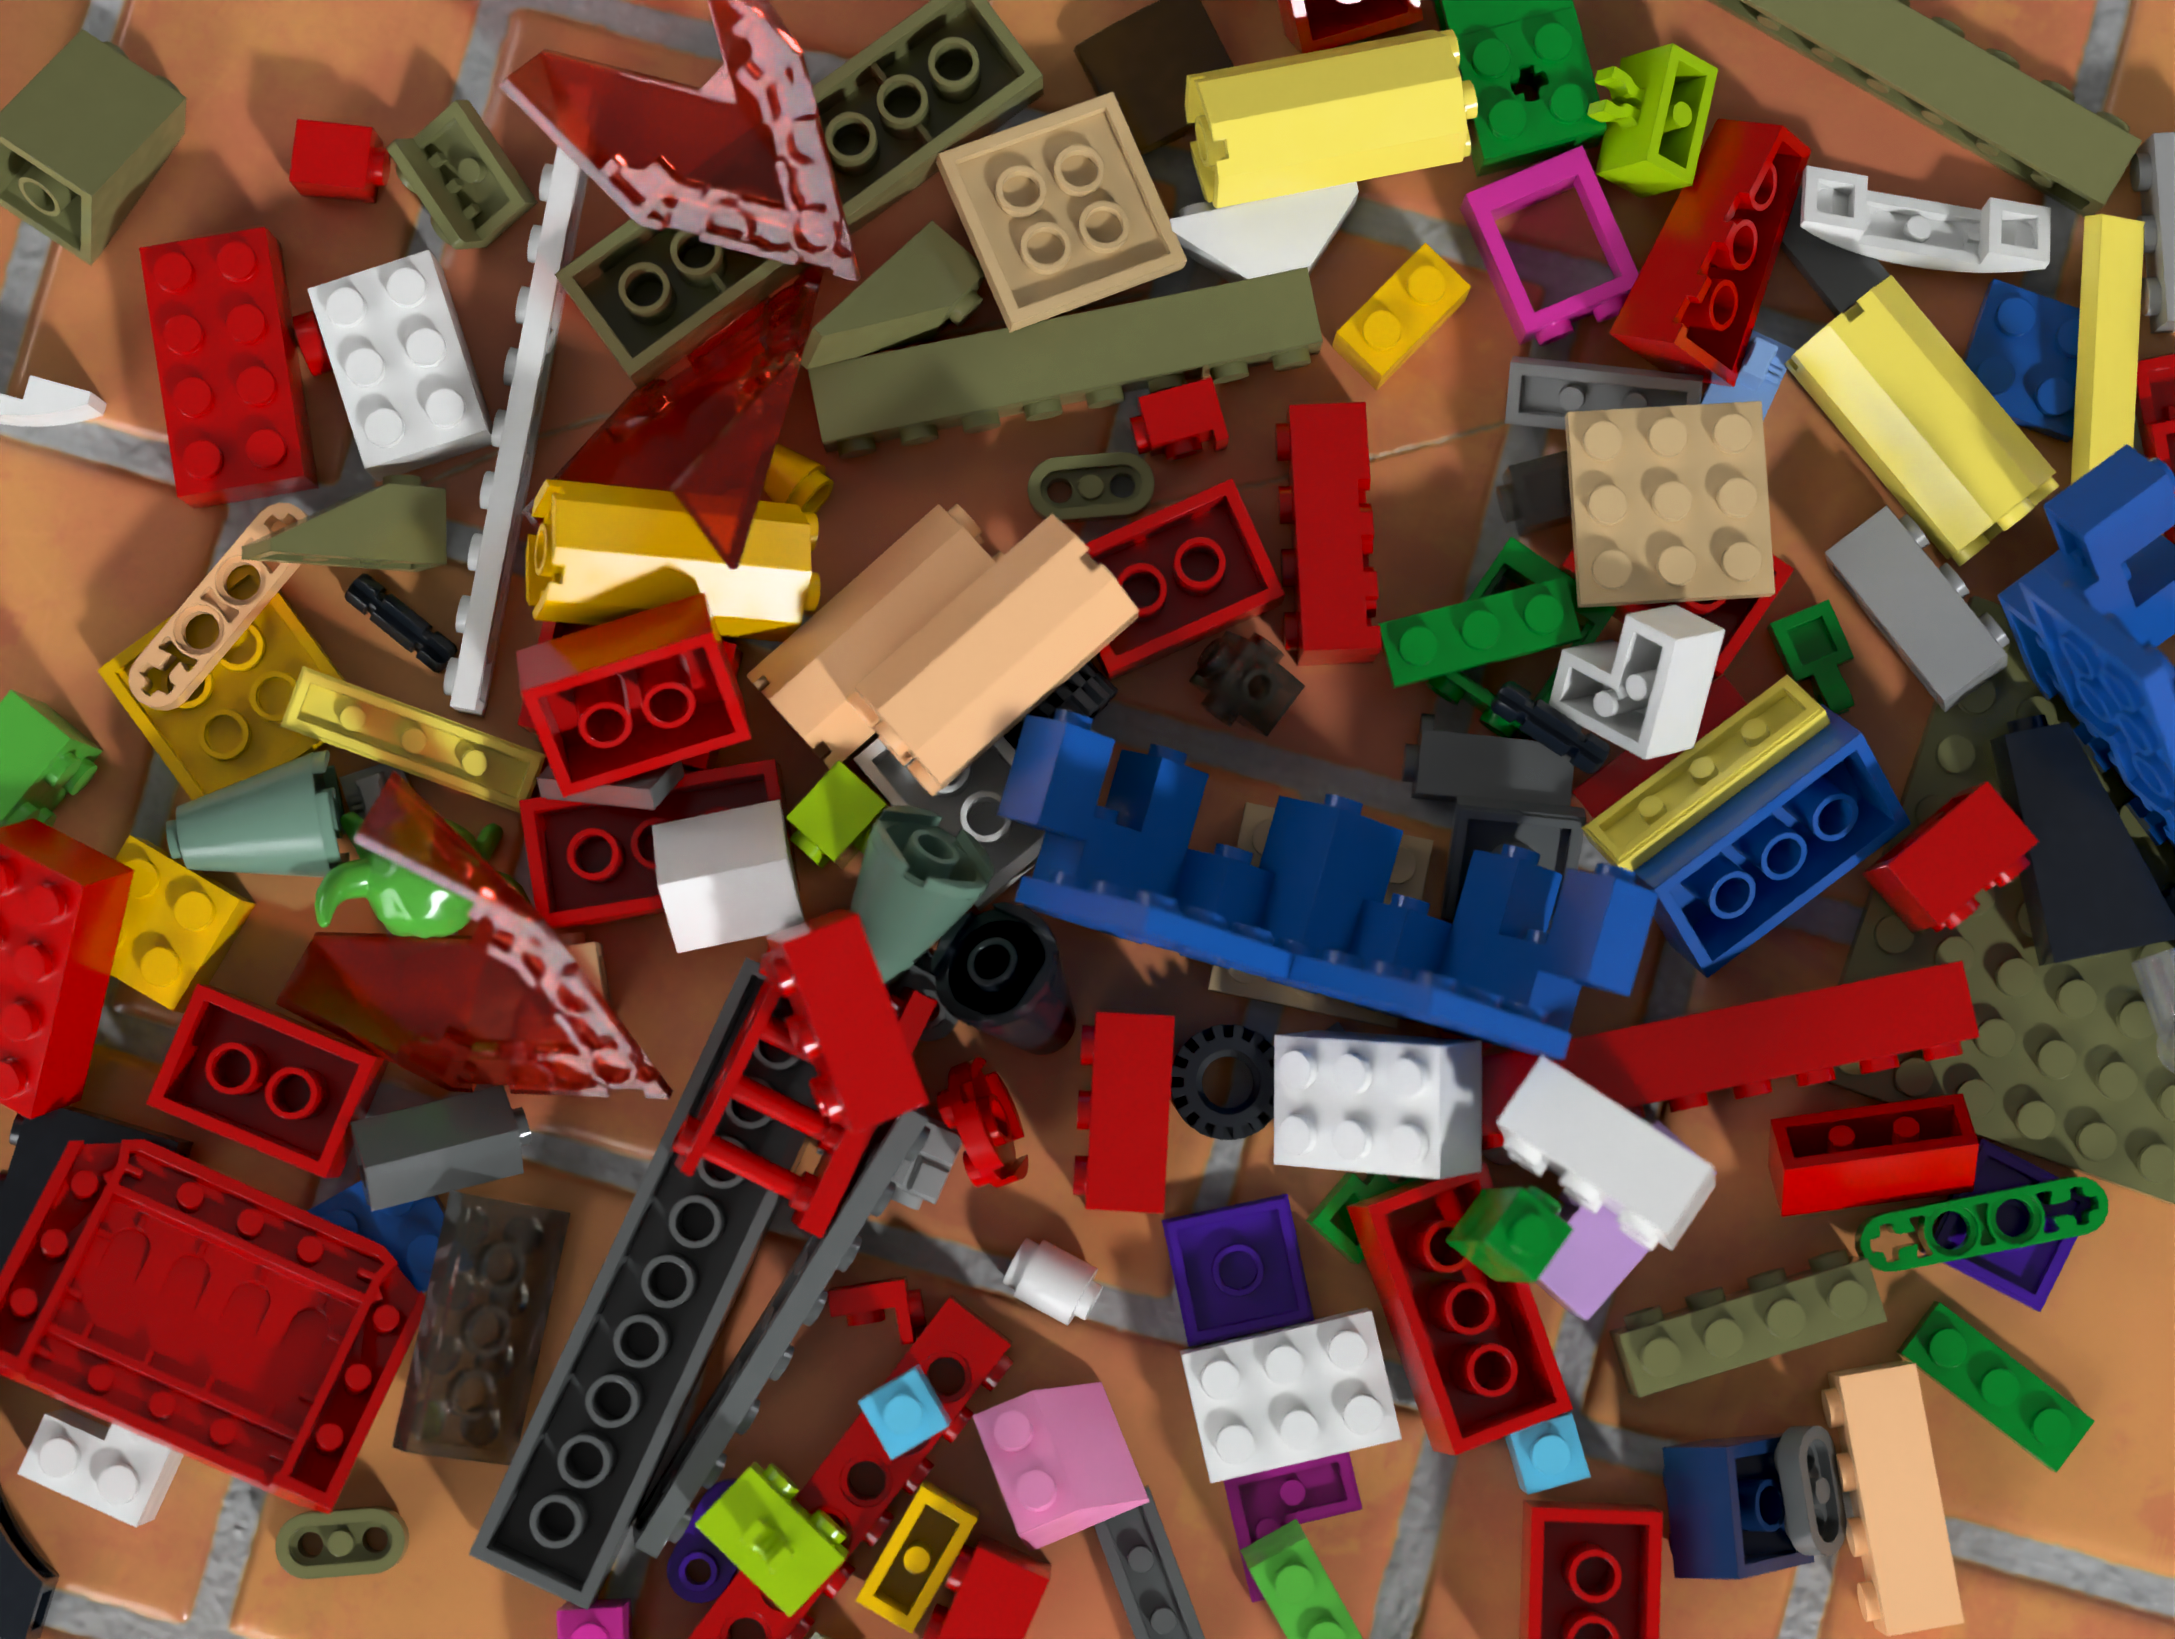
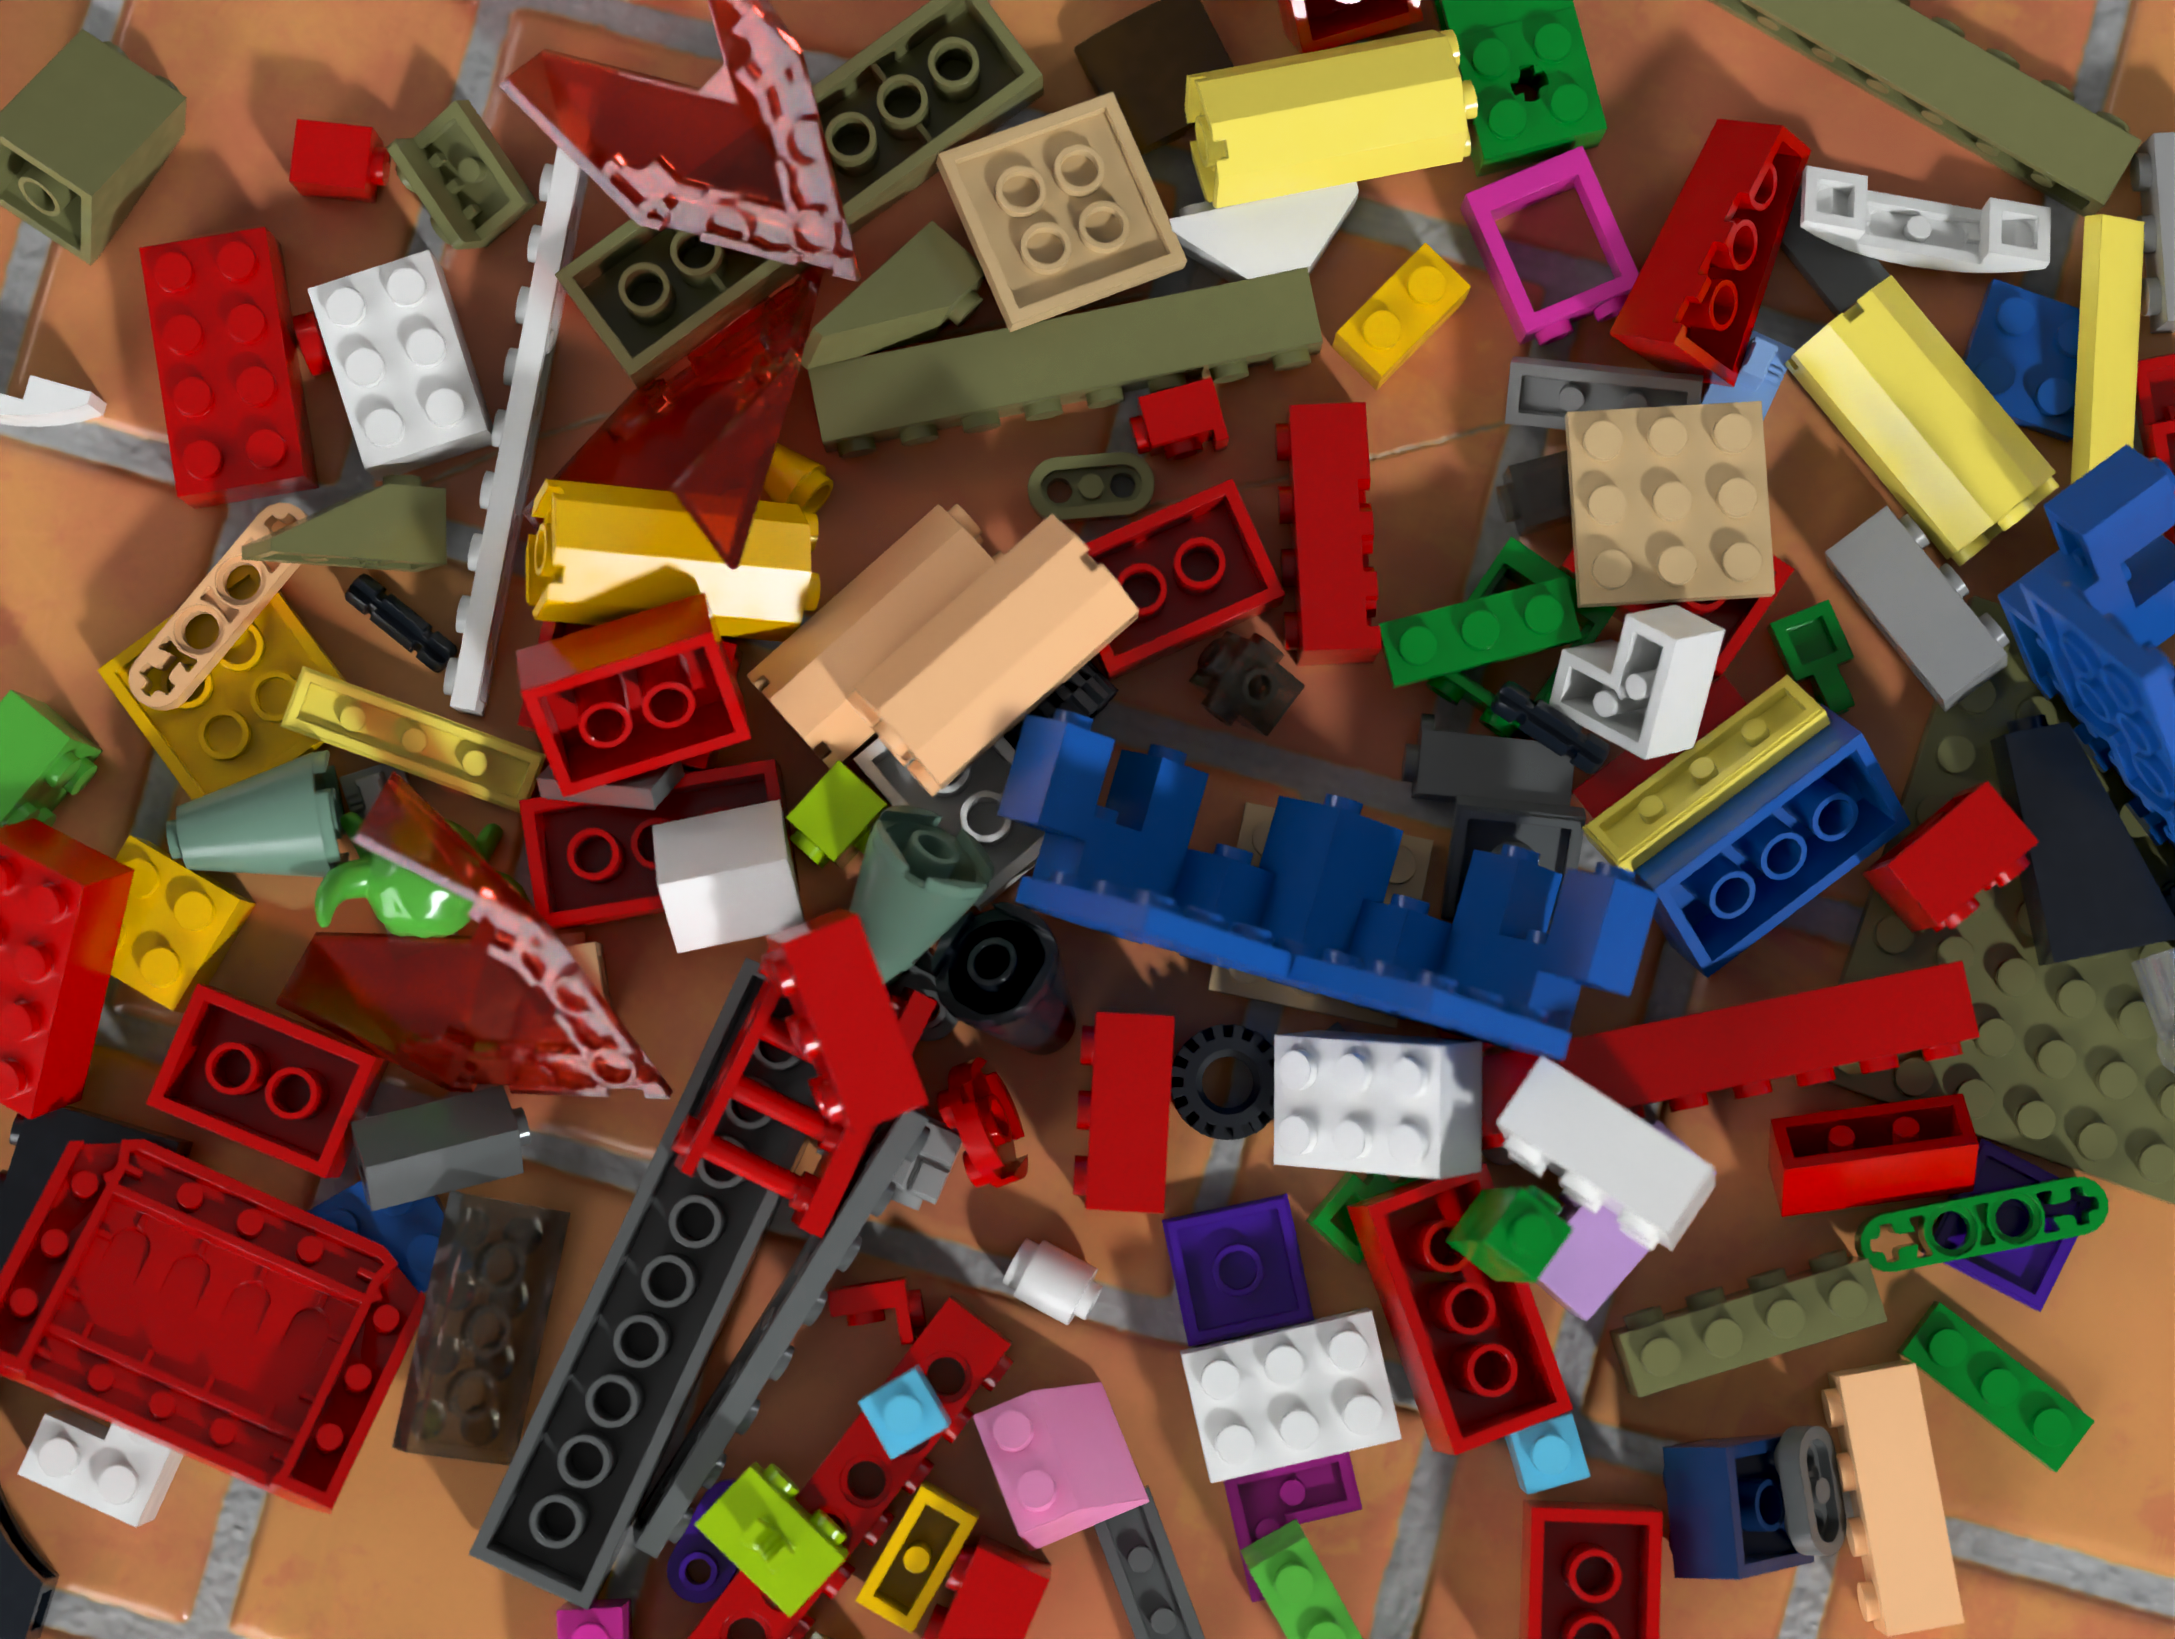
olive plate [275,1506,409,1579] -> none
lime brick [1587,43,1718,198] -> none

